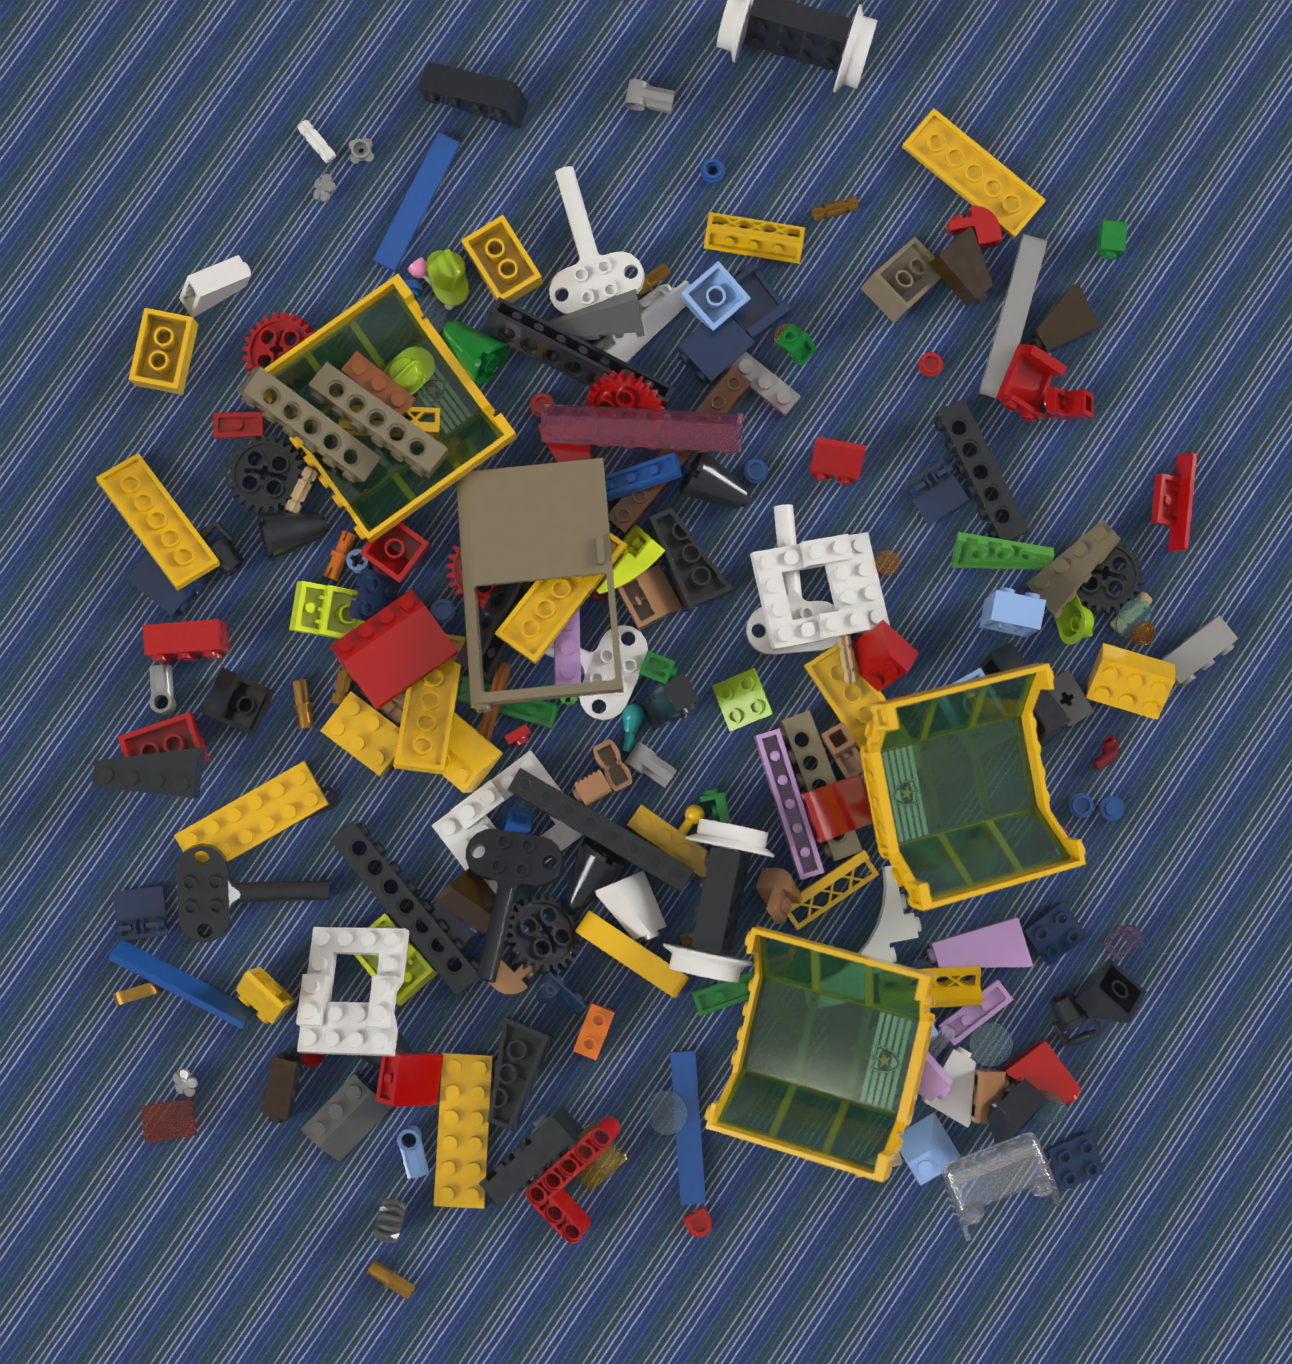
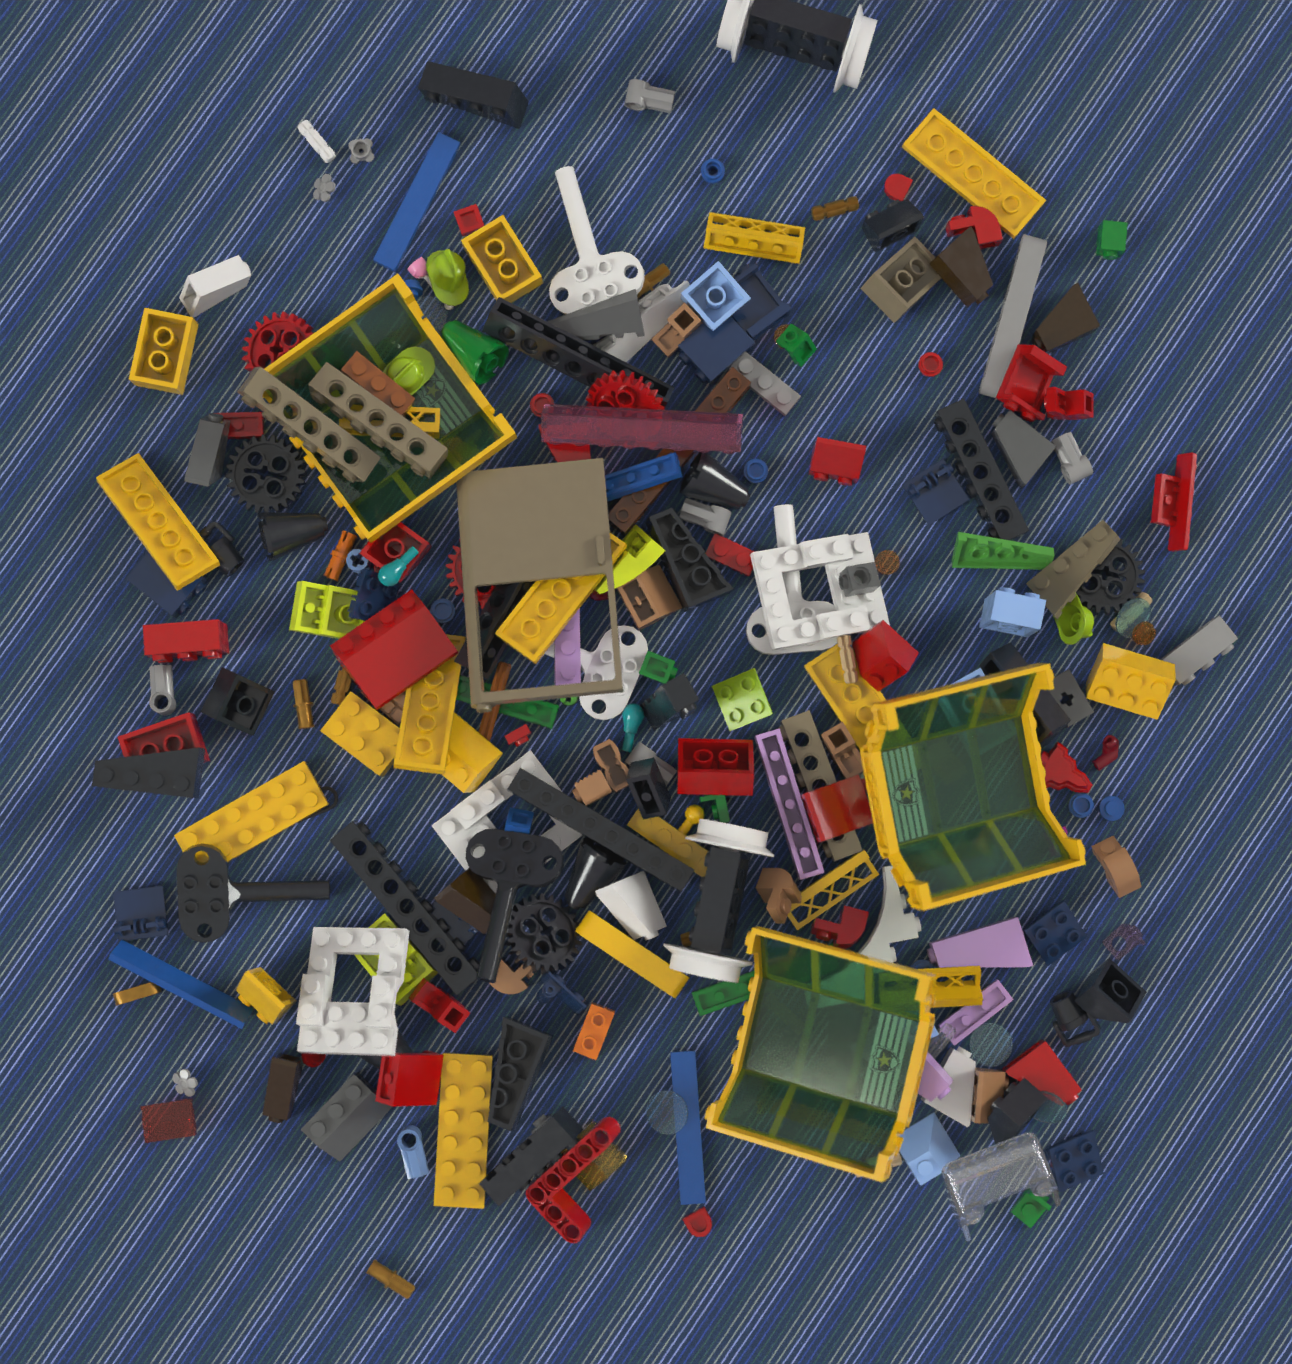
tan axle [285,467,318,513] -> none
dark grey gear [373,1198,406,1243] -> none
none -> dark grey slope [184,413,230,487]
none -> teal piece [378,546,419,586]
none -> red brick [409,978,470,1033]
none -> red plate [454,204,484,237]
none -> black brick [626,757,671,820]
none -> medium nougat brick [651,302,703,358]
none -> red brick [677,738,754,796]
none -> light grey piece [679,498,732,536]
none -> red plate [705,533,755,577]
none -> red brick [810,905,869,949]
none -> dark grey brick [839,562,881,597]
none -> black slope [862,199,924,253]
none -> red tile [884,174,913,202]
none -> dark grey slope [991,410,1056,488]
none -> green bracket [1010,1187,1052,1228]
none -> red rock [1040,742,1093,793]
none -> light grey piece [1051,432,1093,485]
none -> medium nougat brick [1091,836,1141,898]

